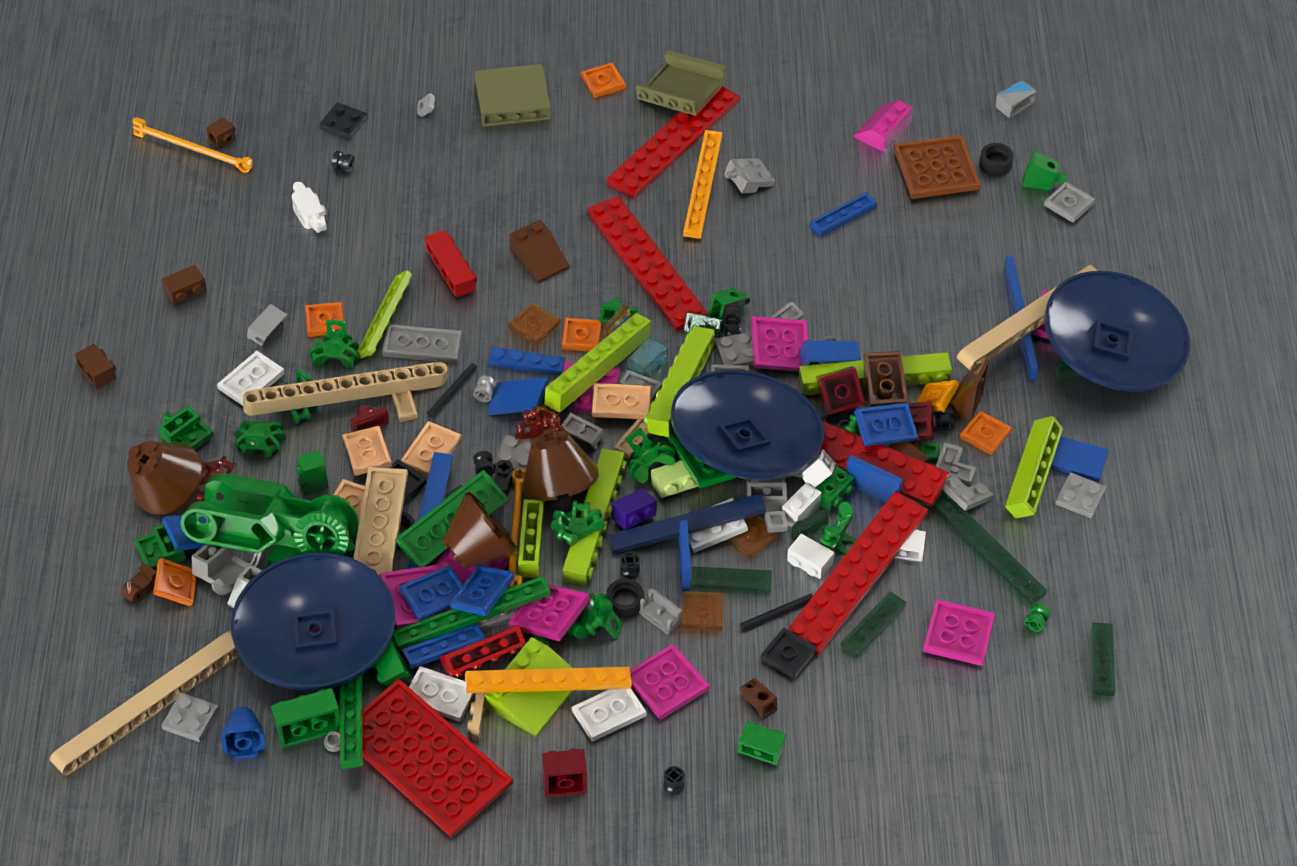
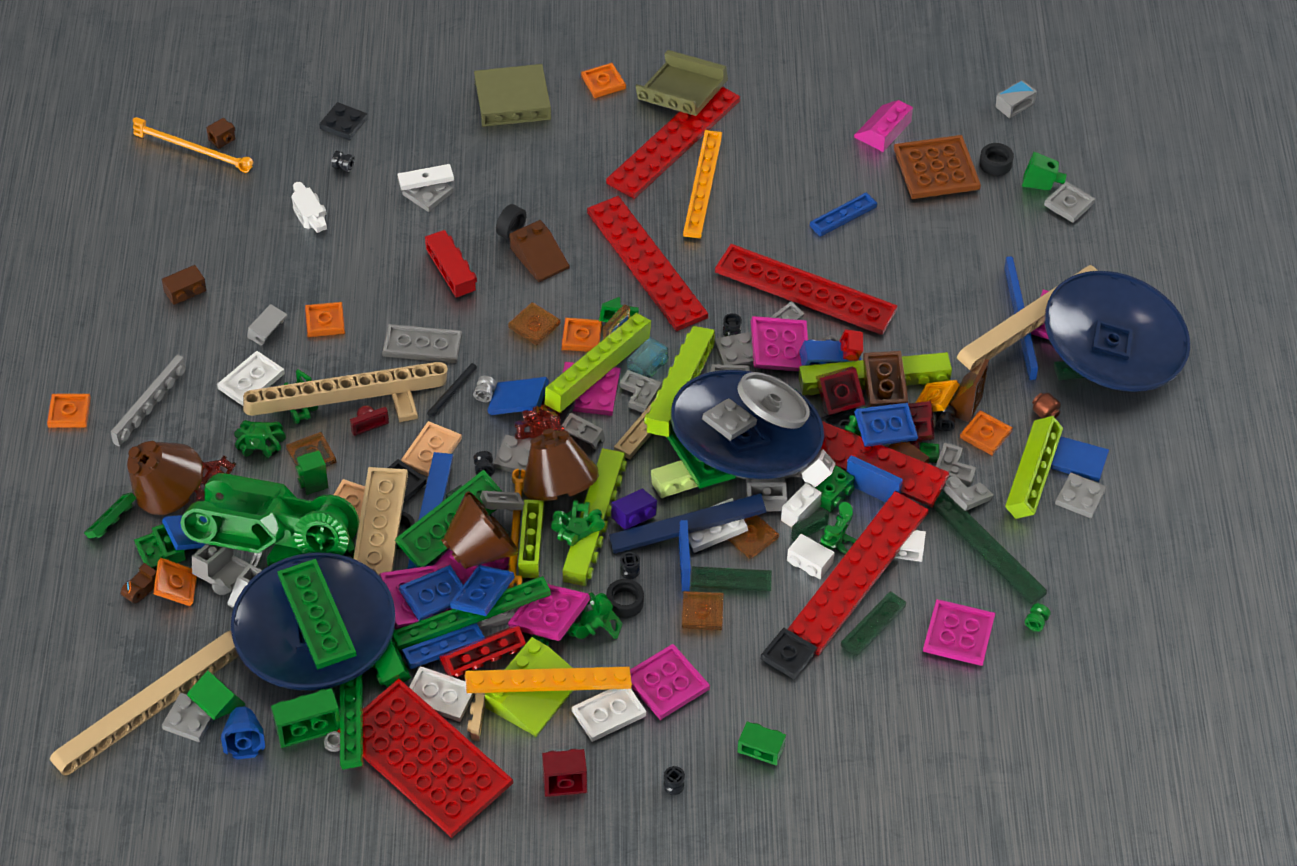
reddish brown brick [75,343,116,389] -> none
green plate [158,405,214,450] -> none
green piece [309,319,360,369] -> none
light nougat tile [342,426,392,476] -> none
lime plate [357,270,412,359] -> none
light grey plate [417,93,435,117] -> none
blue plate [488,347,565,376] -> none
black piece [494,460,513,497] -> none
light nougat tile [592,383,651,419] -> none
green piece [625,428,676,483] -> none
light grey hinge [639,588,682,635] -> none
clear green plate [684,312,723,338] -> none
green torso [707,288,750,330] -> none
light grey plate [725,158,775,193] -> none
black bar [740,593,813,631] -> none
reddish brown leg [740,678,778,719] -> none
light grey plate [764,511,788,533] -> none
clear green plate [1091,622,1115,696] -> none
none -> orange tile [47,394,91,428]
none -> green plate [84,492,136,539]
none -> light grey plate [111,354,186,447]
none -> green slope [187,670,246,720]
none -> green plate [277,559,357,670]
none -> clear orange tile [286,432,337,467]
none -> white tile [397,164,454,190]
none -> light grey plate [402,183,453,212]
none -> light grey plate [480,491,524,511]
none -> black tyre [496,204,527,240]
none -> light grey plate [702,398,757,441]
none -> red plate [715,244,898,335]
none -> light grey dish [737,372,810,429]
none -> red brick [839,329,863,361]
none -> copper head [1032,393,1061,419]

